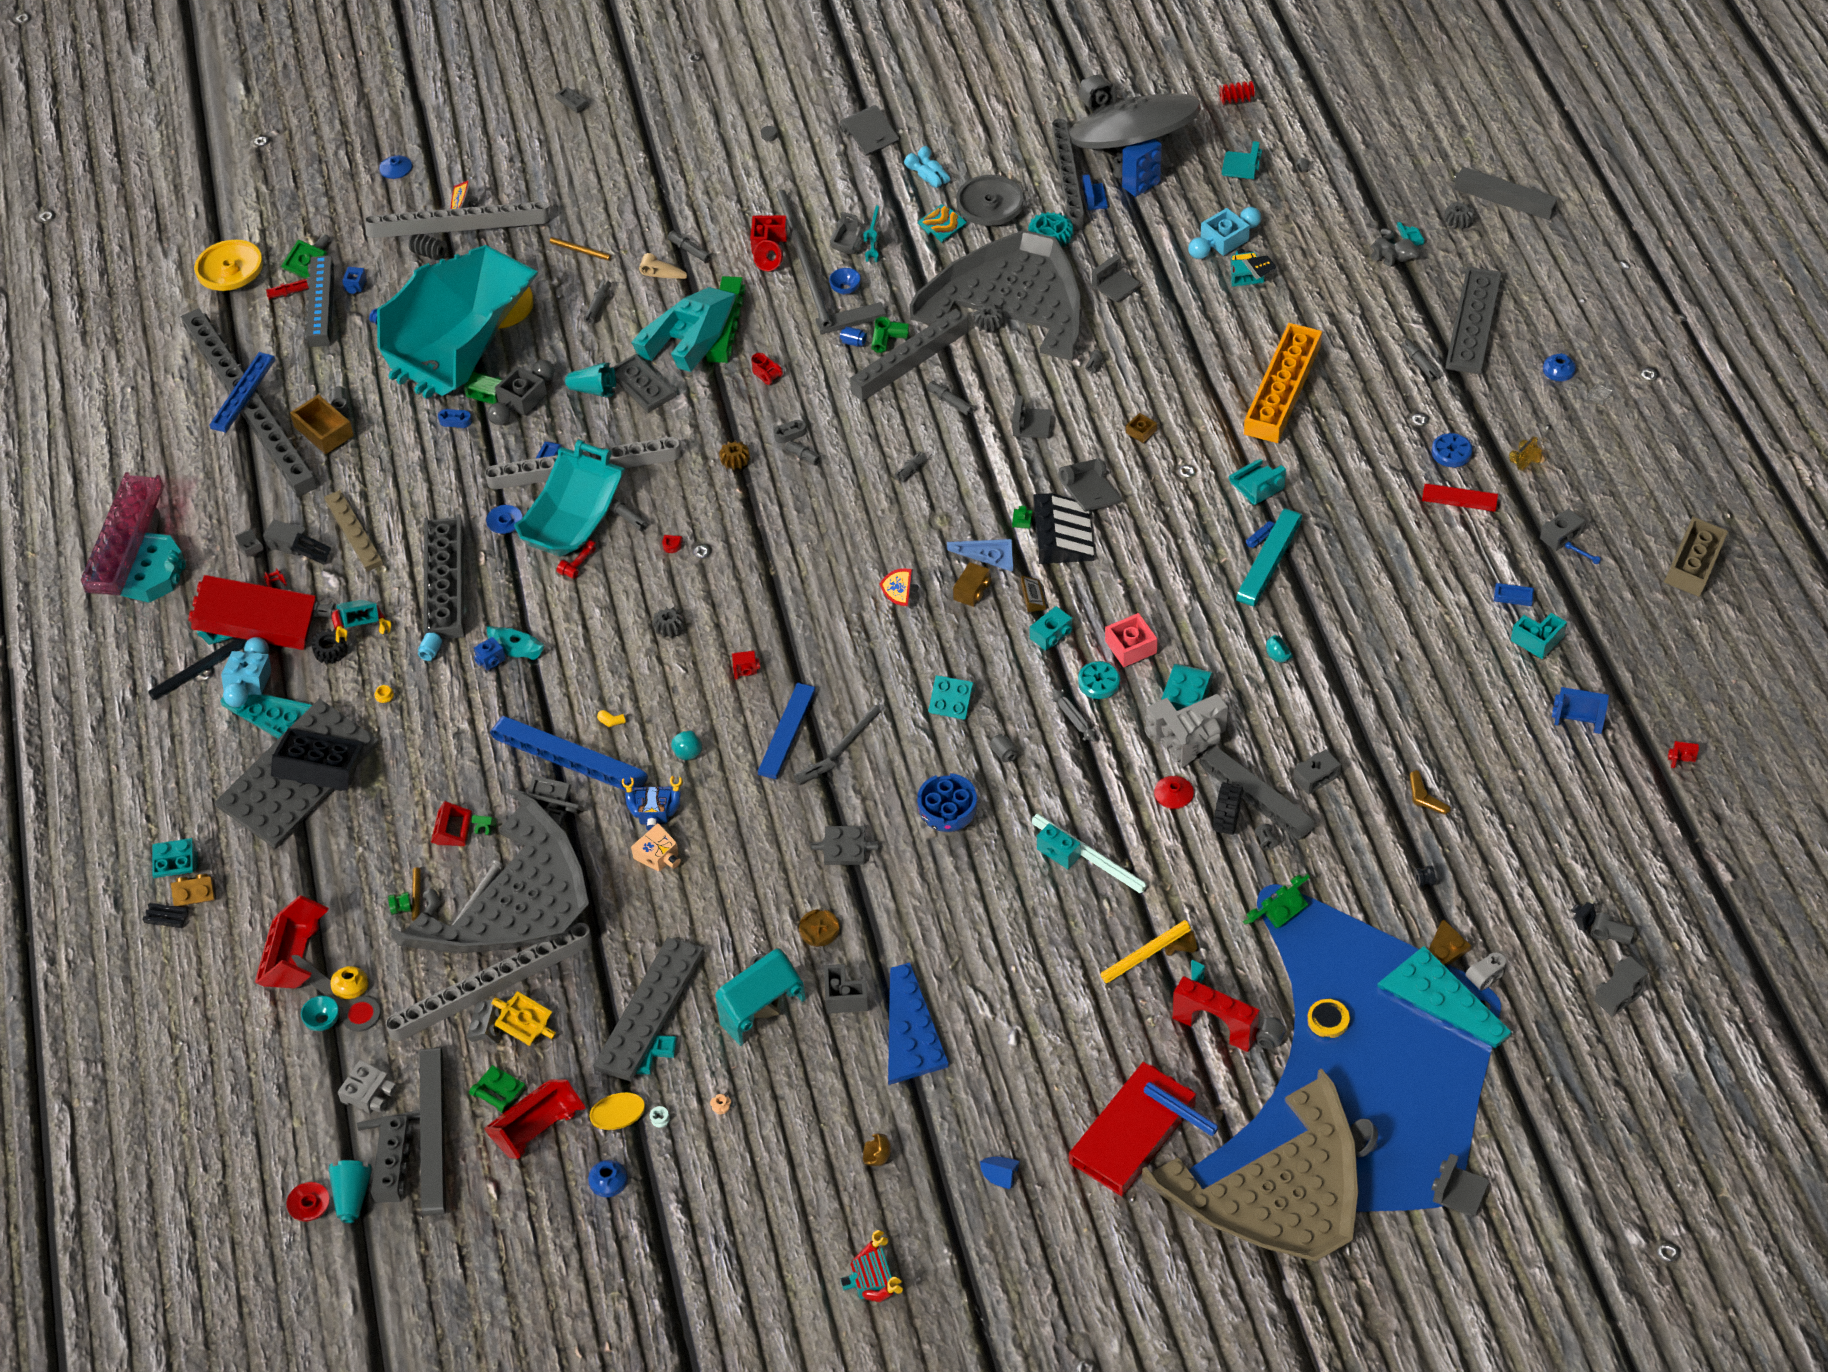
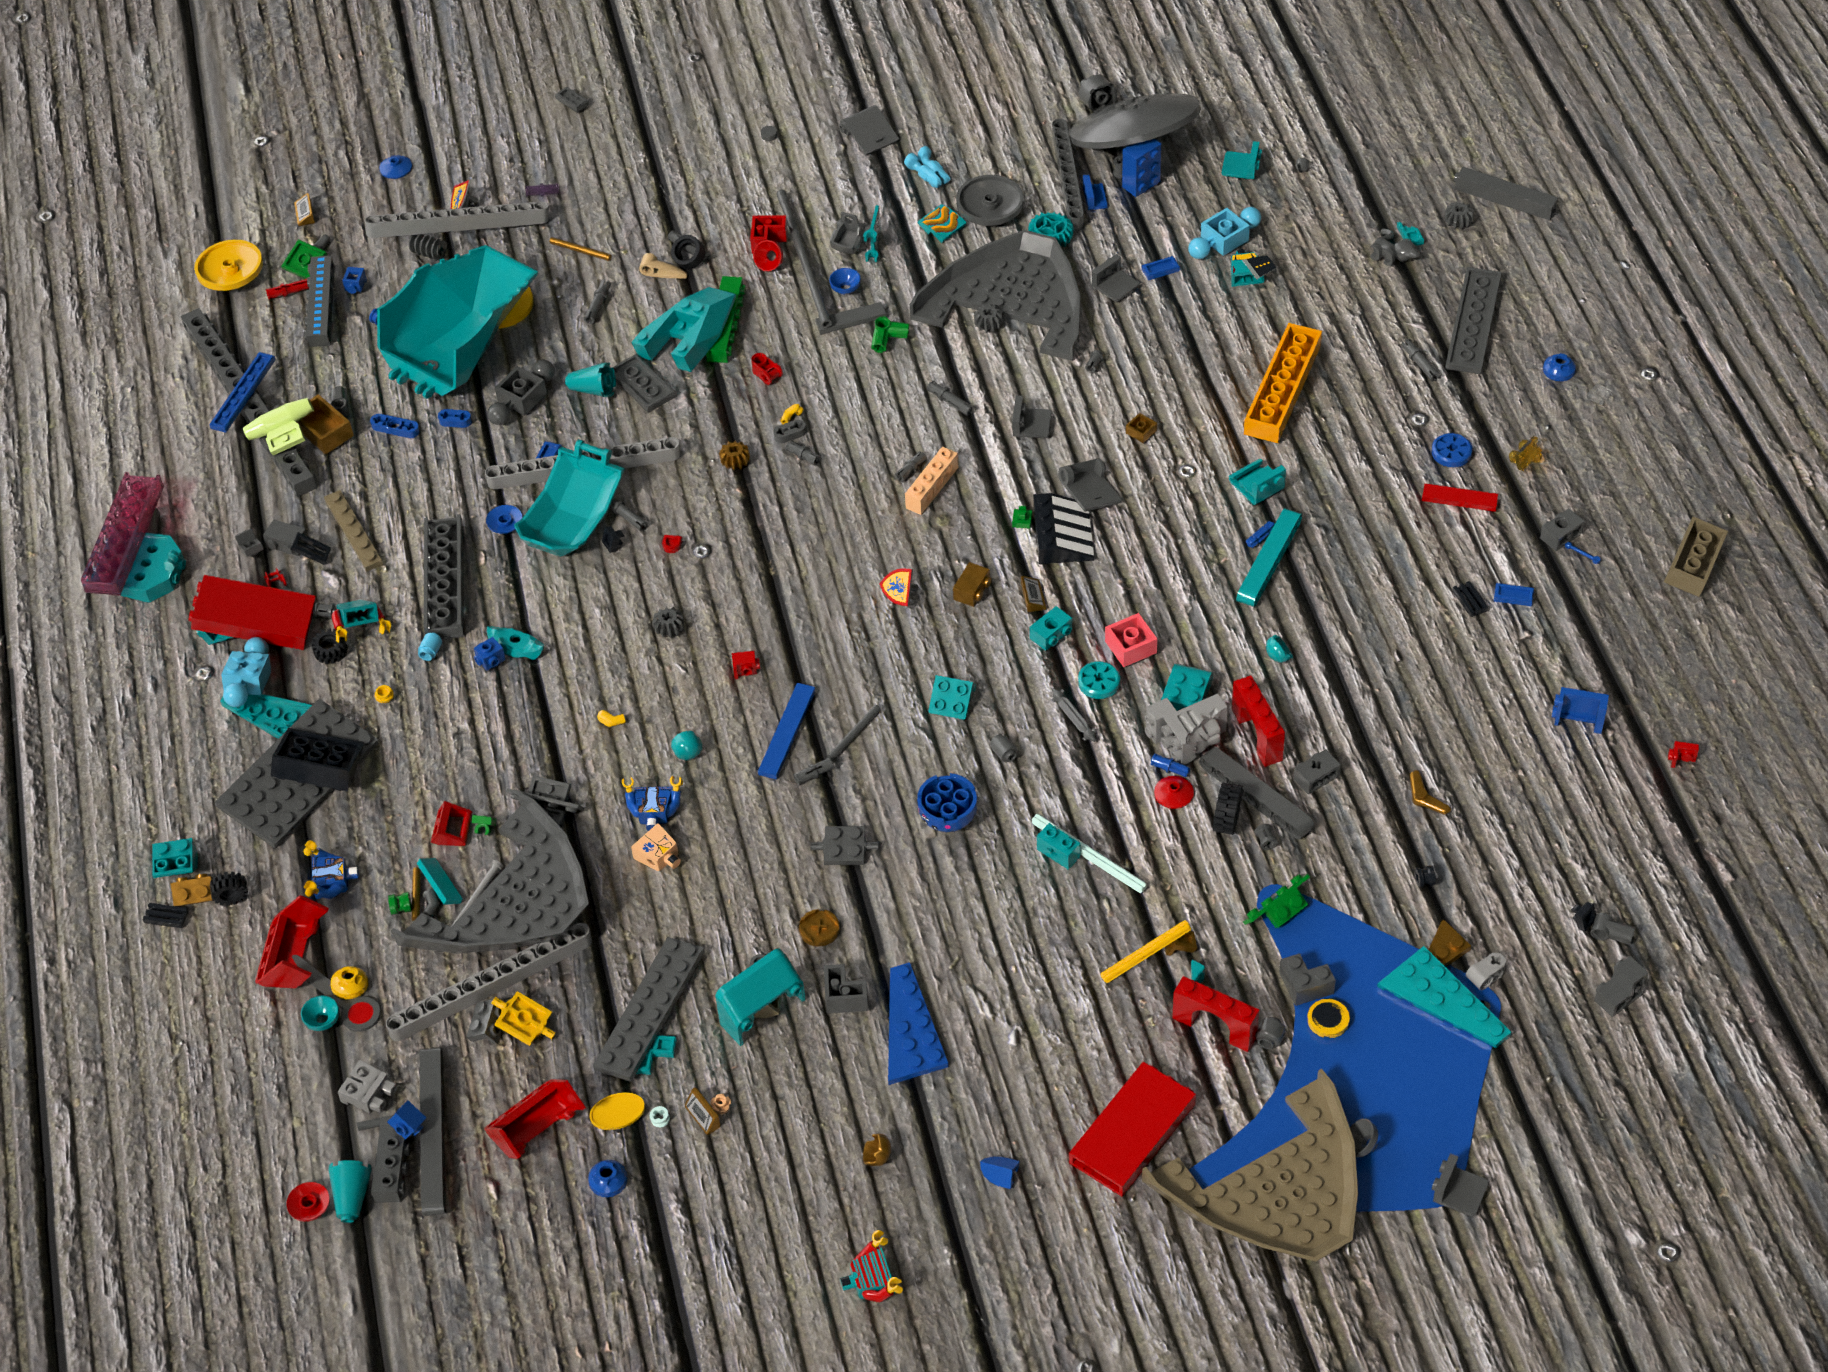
black axle [148,638,248,700] -> none
green brick [464,372,502,404] -> none
green plate [469,1065,526,1114] -> none
blue beam [490,716,648,791] -> none
red brick [556,540,596,579] -> none
blue brick [840,326,867,347] -> none
dark grey brick [850,309,968,402] -> none
medium blue wing [947,539,1013,571] -> none
blue axle [1144,1082,1218,1136] -> none
red piece [1219,81,1255,105] -> none
teal brick [1510,613,1567,660] -> none
none -> black tyre [210,872,248,906]
none -> yellowish green plate [243,398,314,456]
none -> slope [294,193,315,226]
none -> torso [304,840,359,899]
none -> blue beam [370,414,420,438]
none -> blue brick [387,1100,427,1140]
none -> teal tile [417,858,463,905]
none -> clear purple pin [525,183,559,197]
none -> black tile [602,526,625,553]
none -> black tyre [671,235,705,269]
none -> slope [685,1087,720,1135]
none -> yellow arm [780,404,804,424]
none -> light nougat brick [905,447,959,515]
none -> blue tile [1141,256,1180,281]
none -> blue axle [1151,753,1190,777]
none -> red arch [1232,675,1285,767]
none -> dark grey brick [1279,953,1336,1006]
none -> black tile [1452,581,1488,617]

